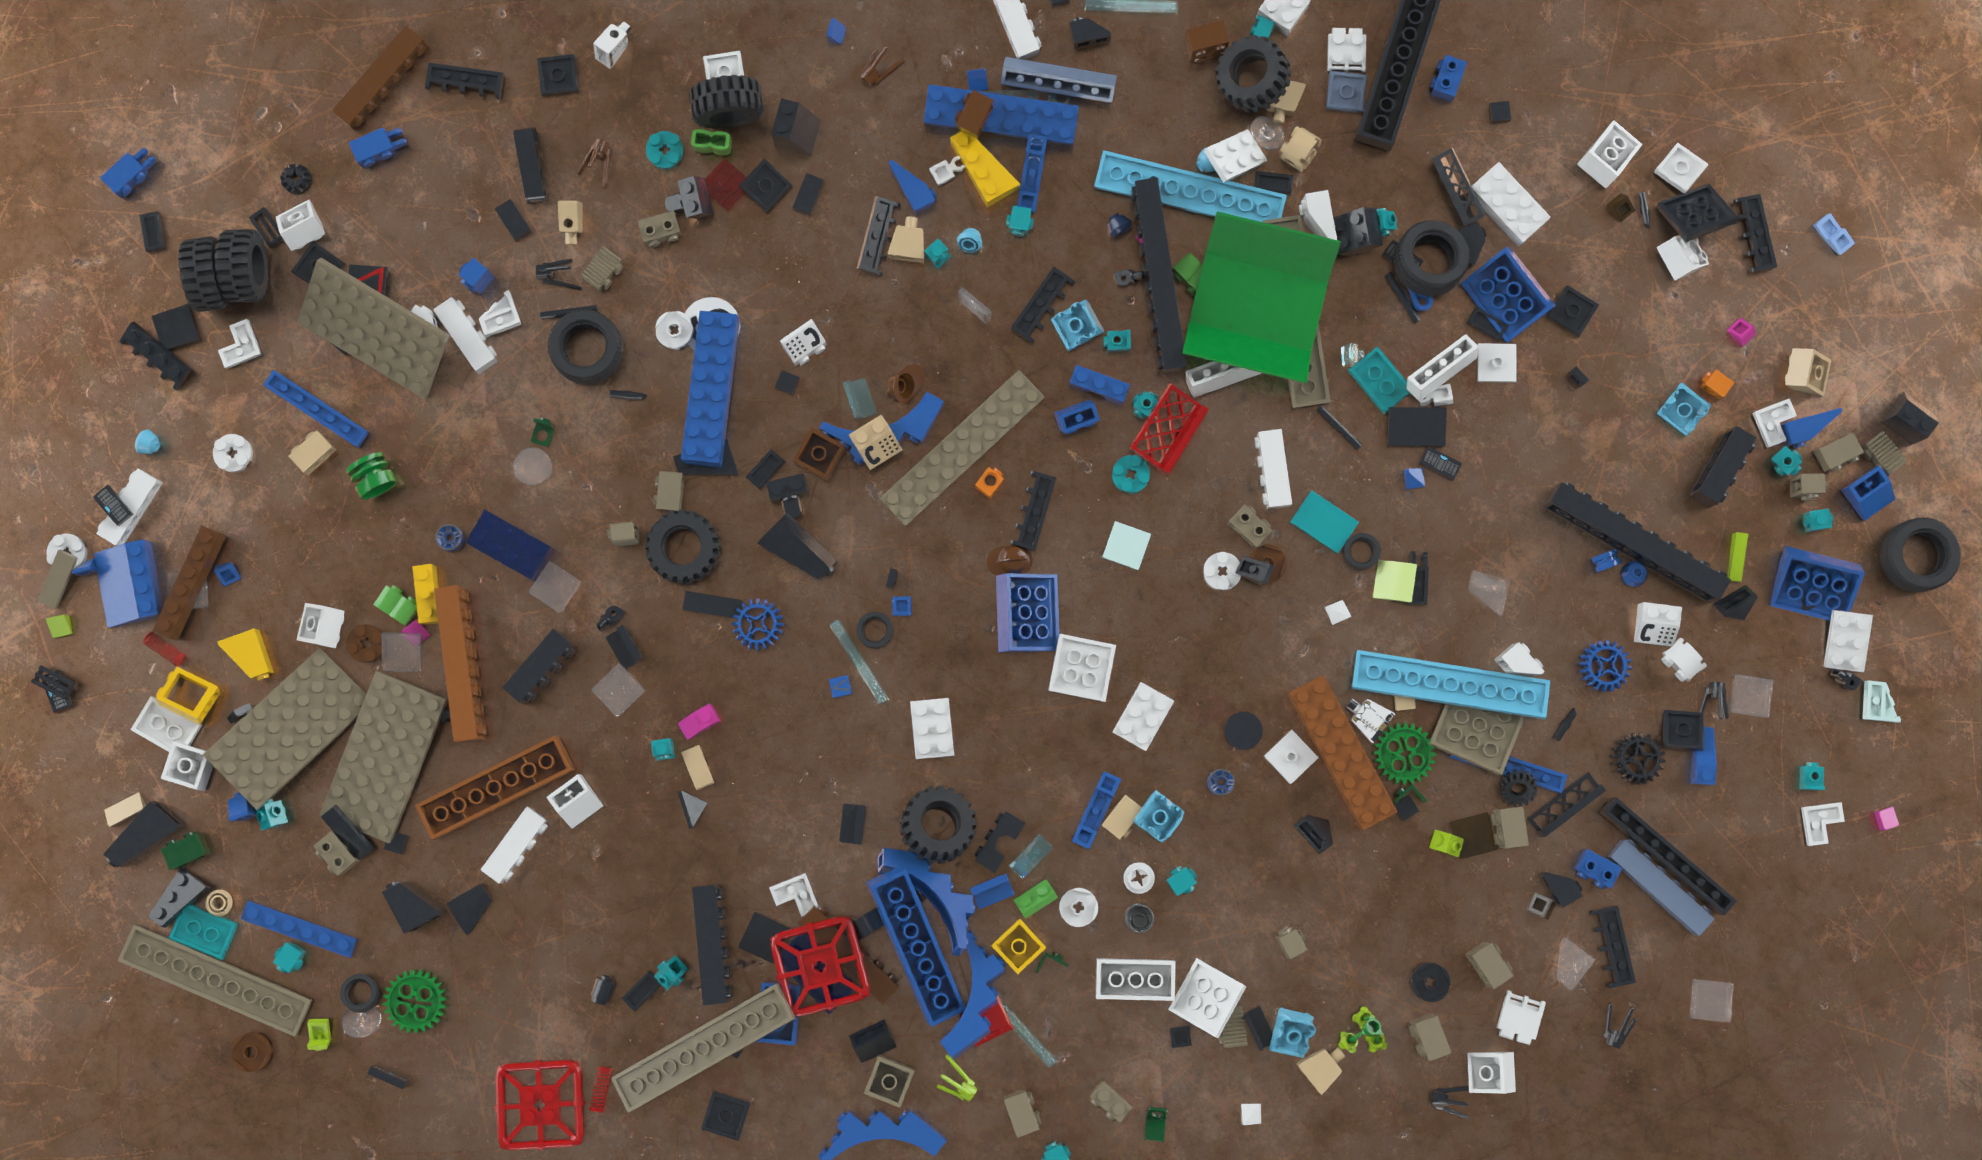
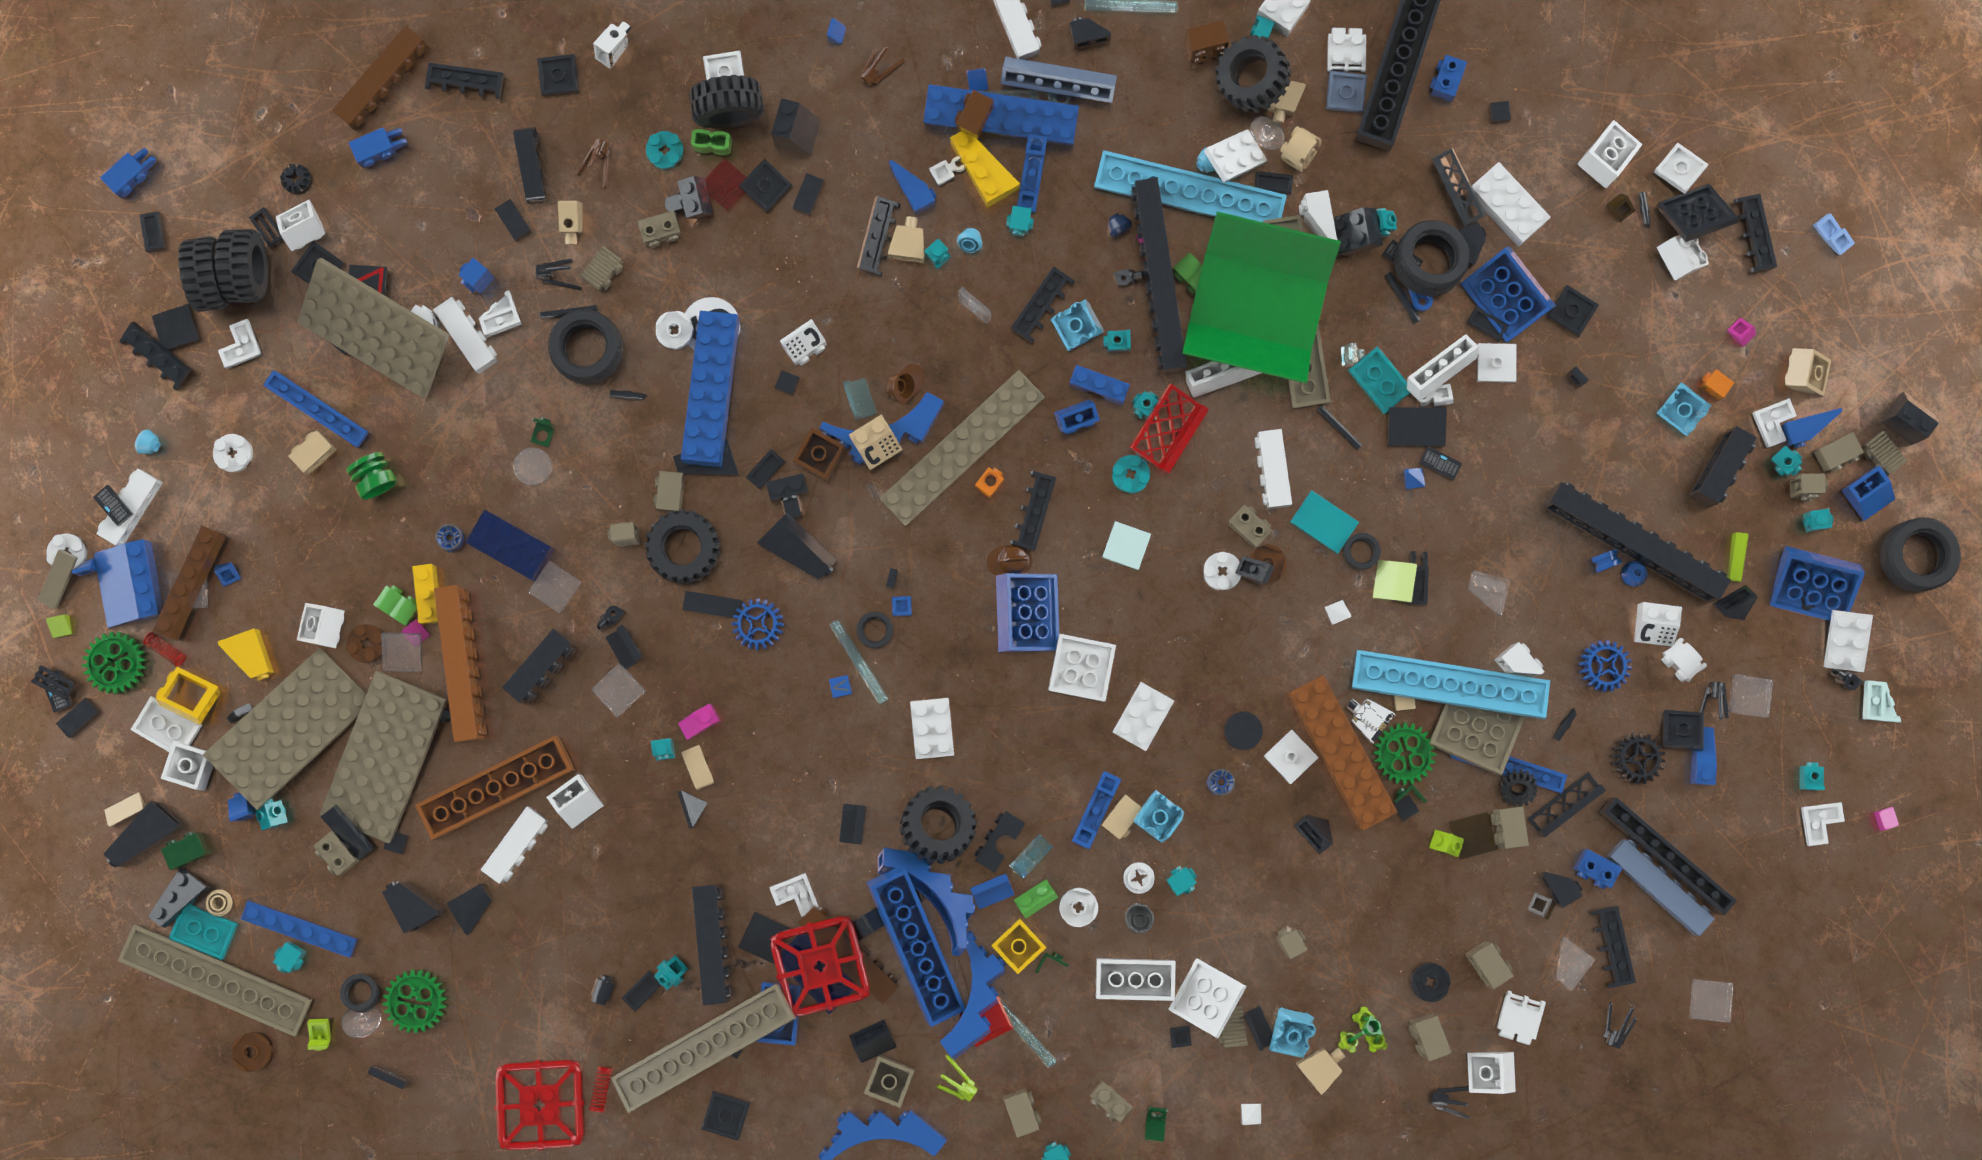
none -> black tile [56,698,100,738]
none -> green gear [82,632,147,694]

